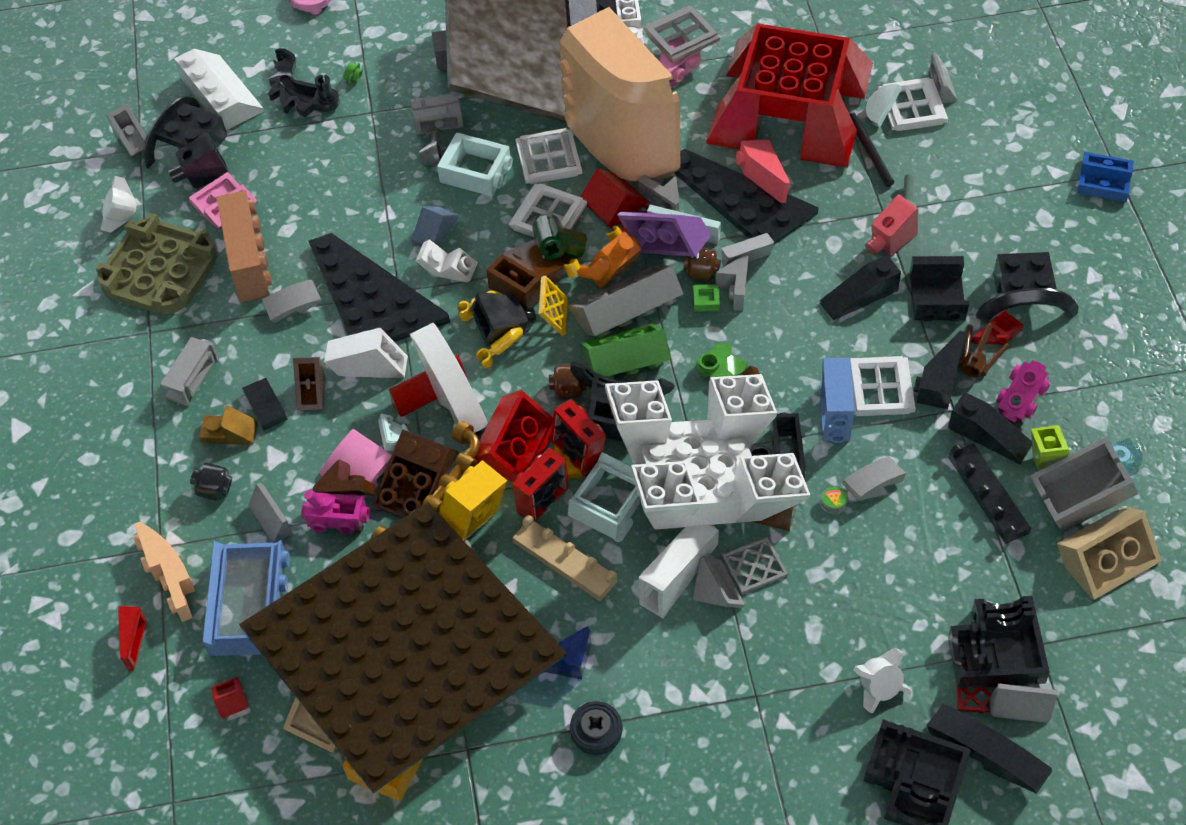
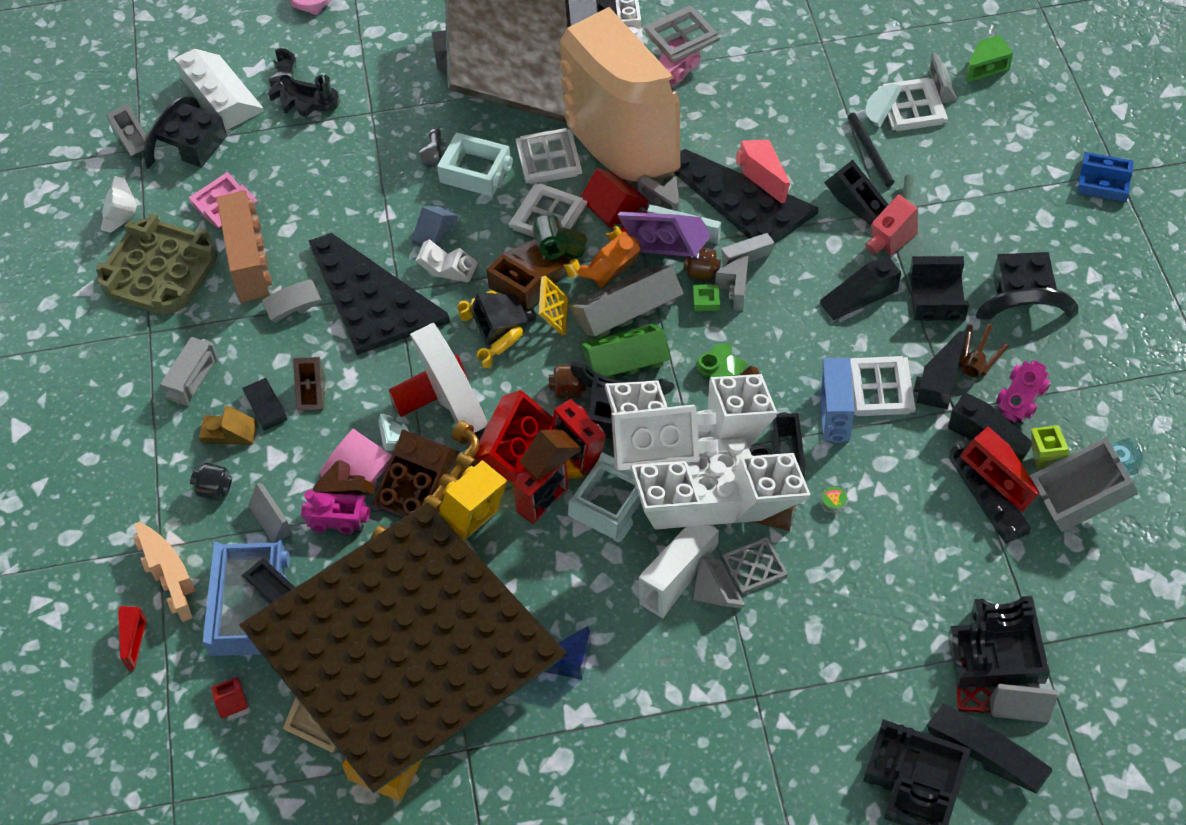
black torso [168,132,230,188] -> none
white slope [324,328,408,378] -> none
bright green plate [343,62,363,84] -> none
light grey brick [411,93,463,135] -> none
tan hinge [512,515,617,601] -> none
black wheel [569,701,623,755] -> none
red slope [706,23,873,168] -> none
light grey slope [842,457,906,501] -> none
white piece [853,648,912,713] -> none
red tile [971,310,1024,345] -> none
tan slope [1057,506,1162,600] -> none
none -> black tile [241,558,296,604]
none -> reddish brown slope [520,430,581,481]
none -> white tile [611,405,718,471]
none -> black slope [824,160,889,225]
none -> red slope [960,427,1039,512]
none -> bright green slope [966,35,1013,82]

